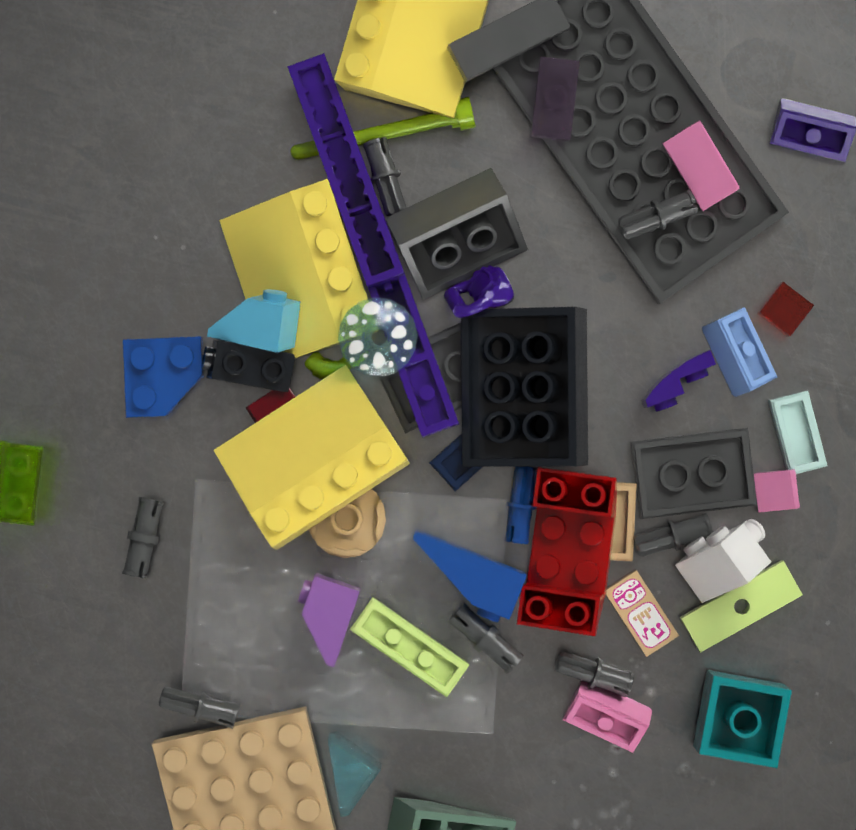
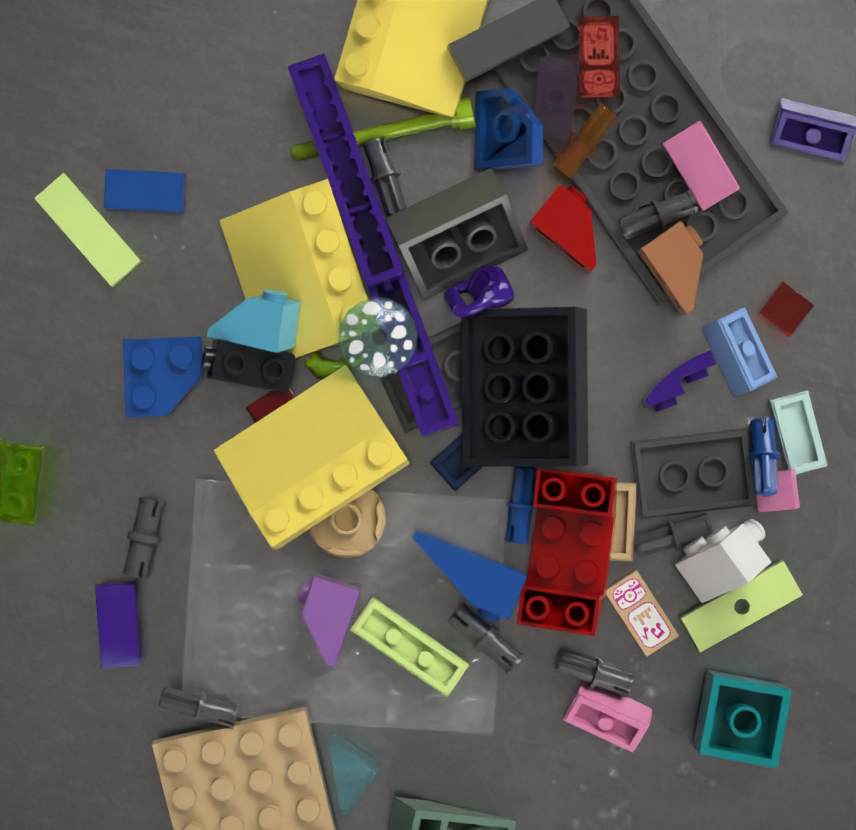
none -> yellowish green tile [34,173,142,287]
none -> dark purple slope [95,581,141,669]
none -> blue tile [104,169,185,213]
none -> blue plate [474,88,543,171]
none -> red slope [528,184,597,273]
none -> clear orange axle [551,104,617,179]
none -> clear red tile [578,16,620,98]
none -> nougat slope [637,221,703,316]
none -> blue axle [749,417,780,497]

